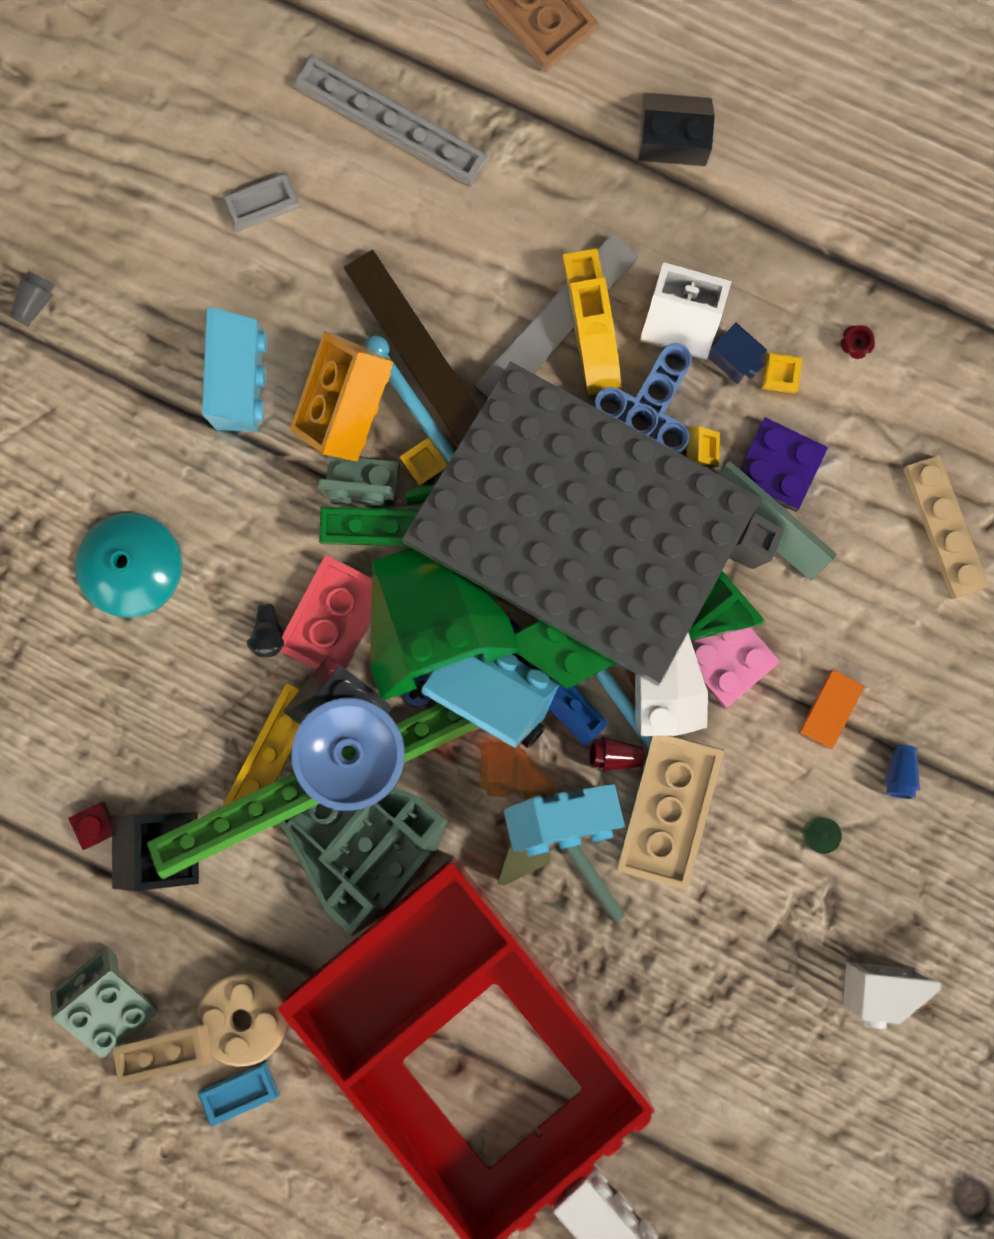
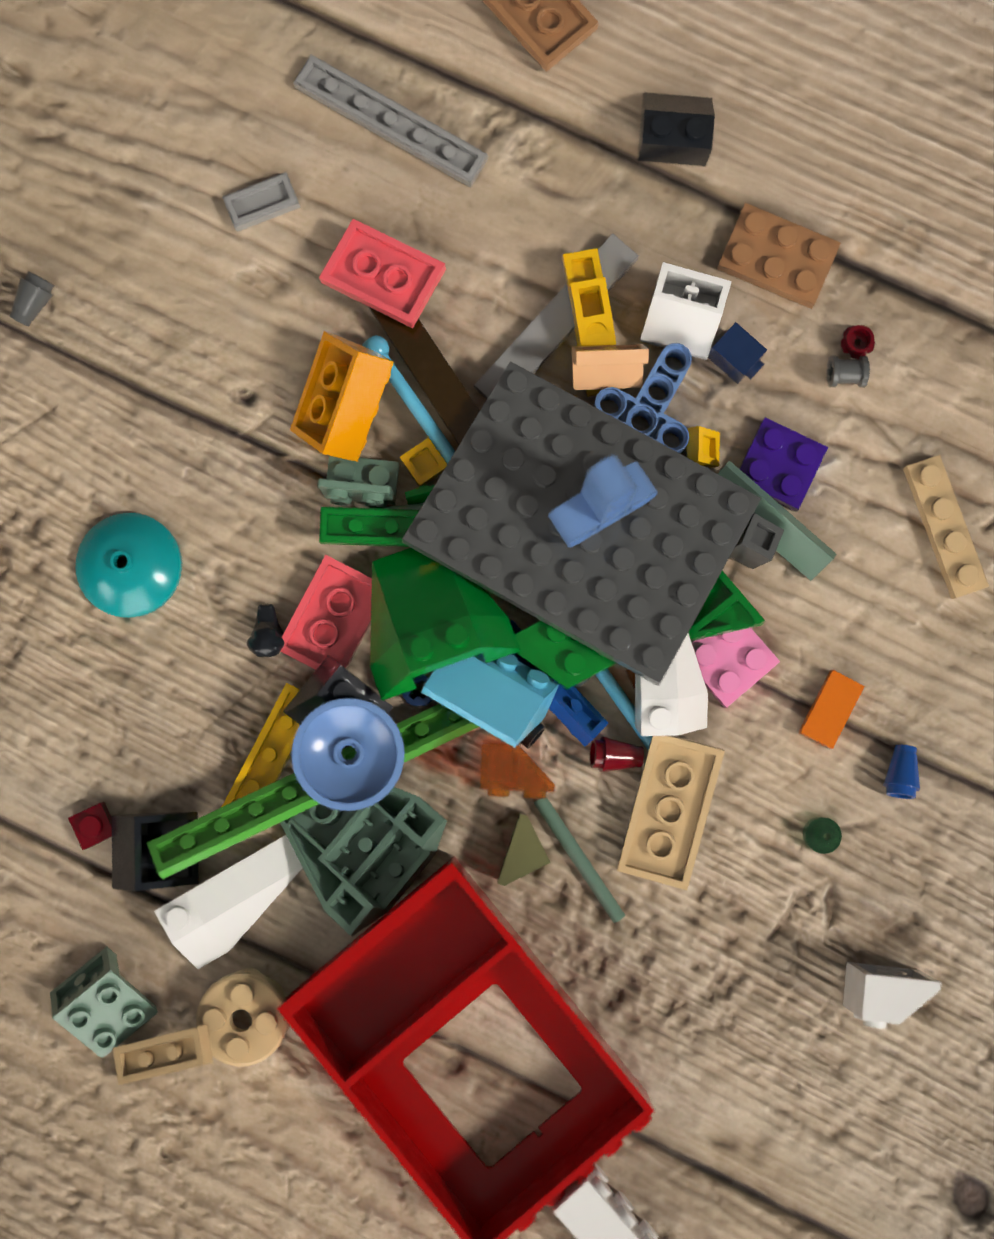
dark azure tile [197,1060,280,1127] -> none
medium azure slope [202,307,268,432] -> none
medium azure wedge [503,784,625,857] -> none
yellow tile [761,352,803,394] -> none
none -> white wedge [154,835,303,969]
none -> coral plate [319,219,446,329]
none -> medium blue beam [548,455,658,548]
none -> light nougat panel [572,344,649,390]
none -> medium nougat plate [717,203,841,309]
none -> dark grey bush [827,356,870,387]

